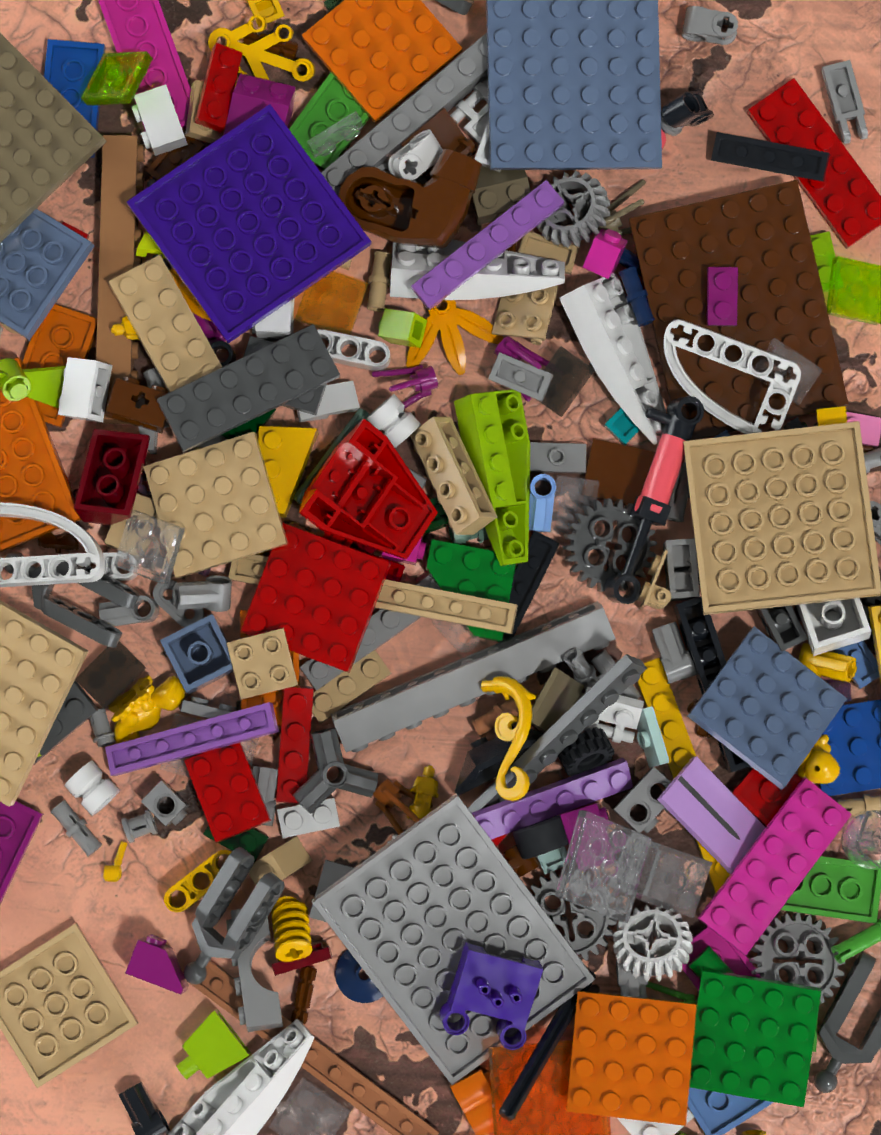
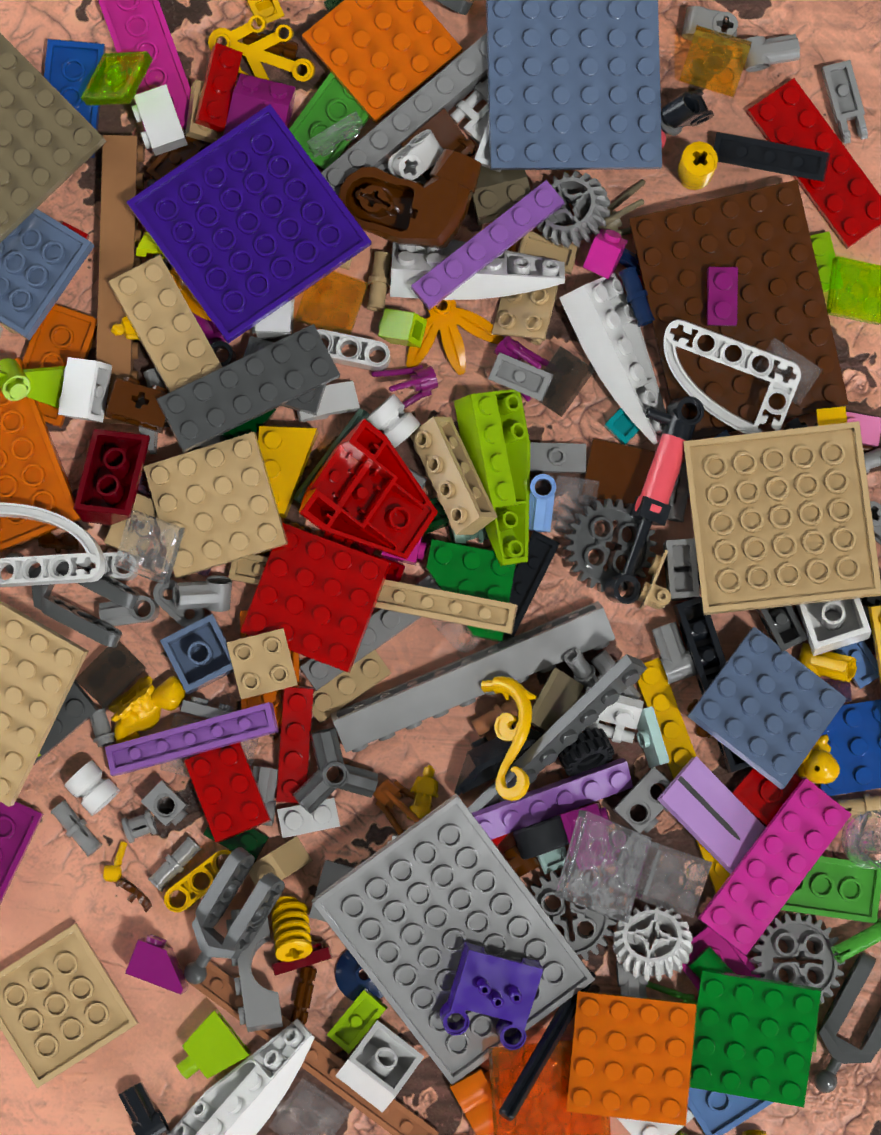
none -> reddish brown piece [116,878,152,912]
none -> light grey pin [148,836,202,892]
none -> lime plate [327,988,388,1054]
none -> white brick [335,1020,424,1113]
none -> yellow piece [677,141,718,190]
none -> clear yellow plate [679,25,752,97]
none -> light grey piece [740,34,800,72]

